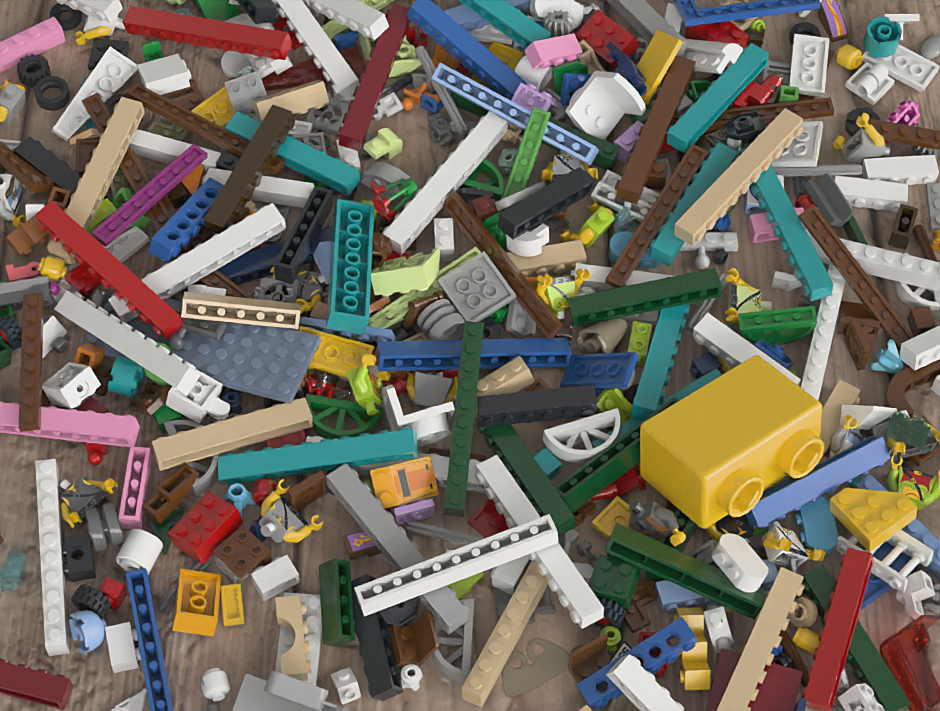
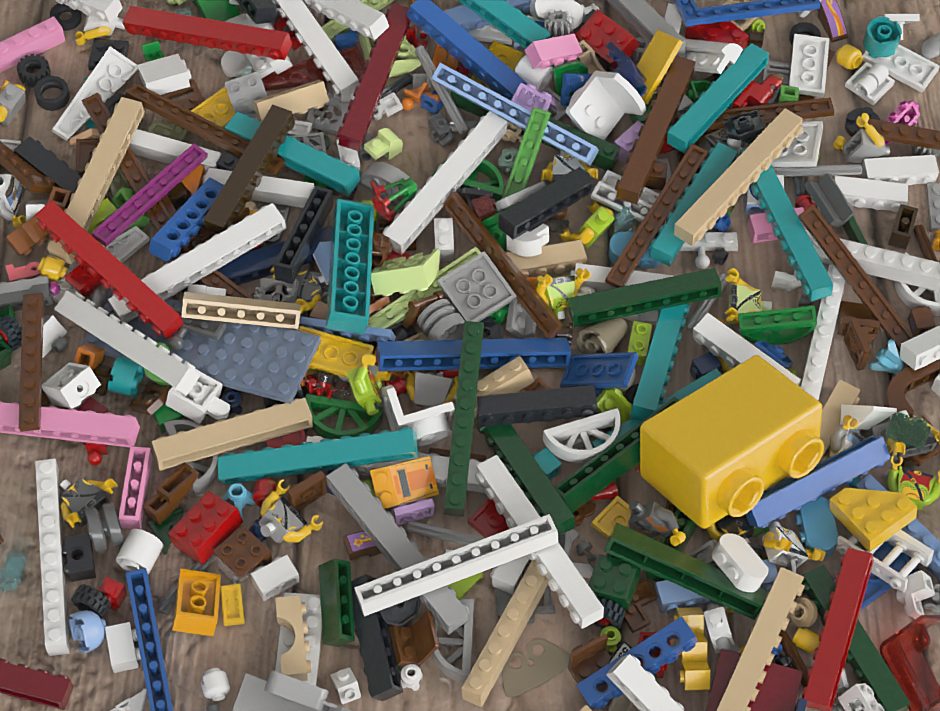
red bracket [615,467,647,496] -> none

